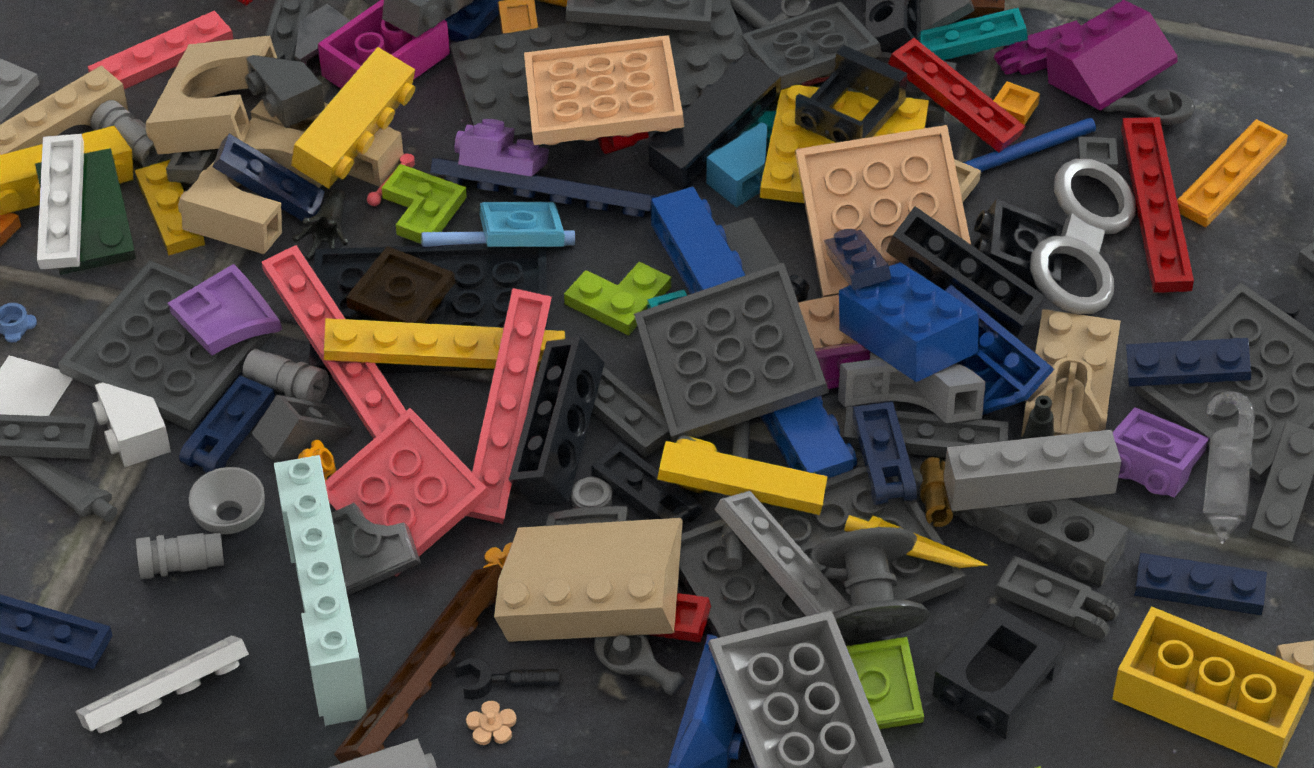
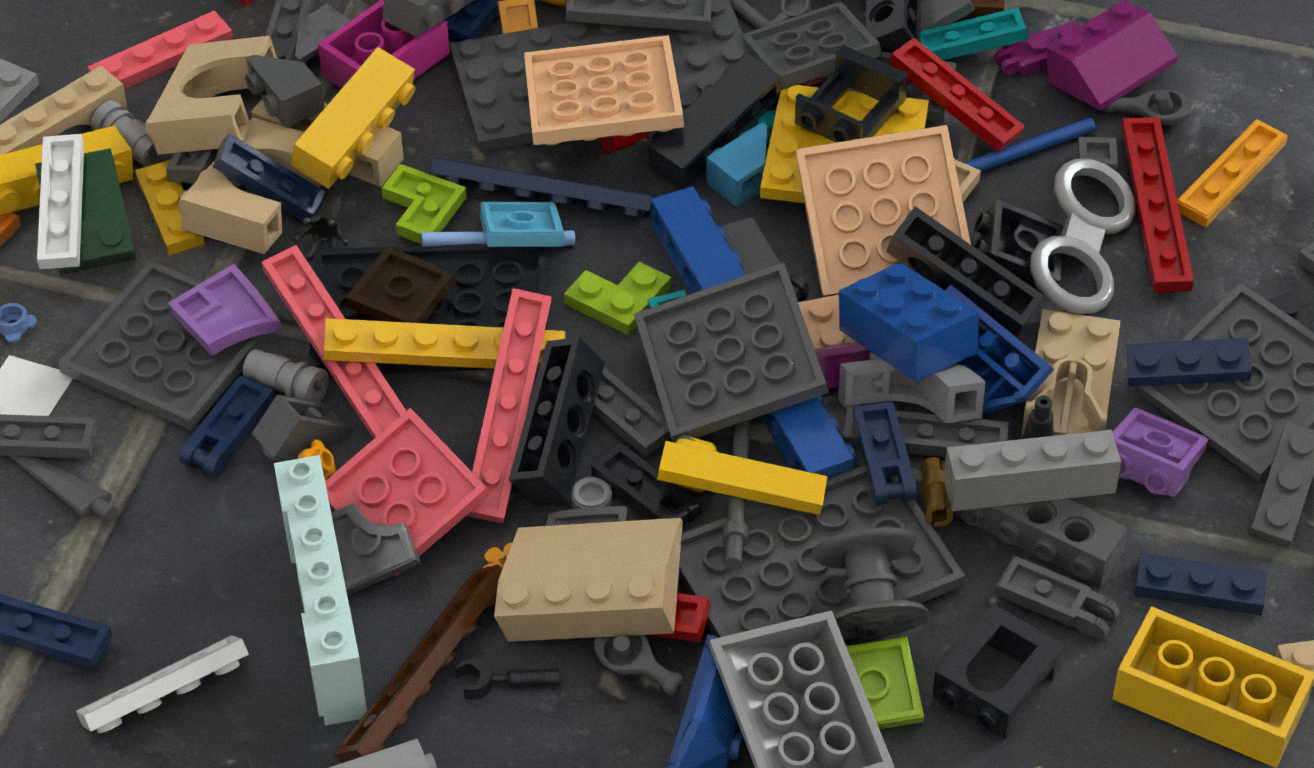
white slope [92,382,171,467] -> none
light grey axle [136,533,224,580] -> none
light grey piece [189,467,265,534] -> none
coral hinge [367,154,415,207] -> none
medium lavender plate [454,119,549,177] -> none
light nougat plant [466,701,517,745] -> none
light grey tile [715,491,851,616] -> none
dark blue plate [824,229,892,290] -> none
yellow bar [844,515,987,568] -> none
light orange plate [993,81,1040,125] -> none
clear plate [1203,391,1255,544] -> none

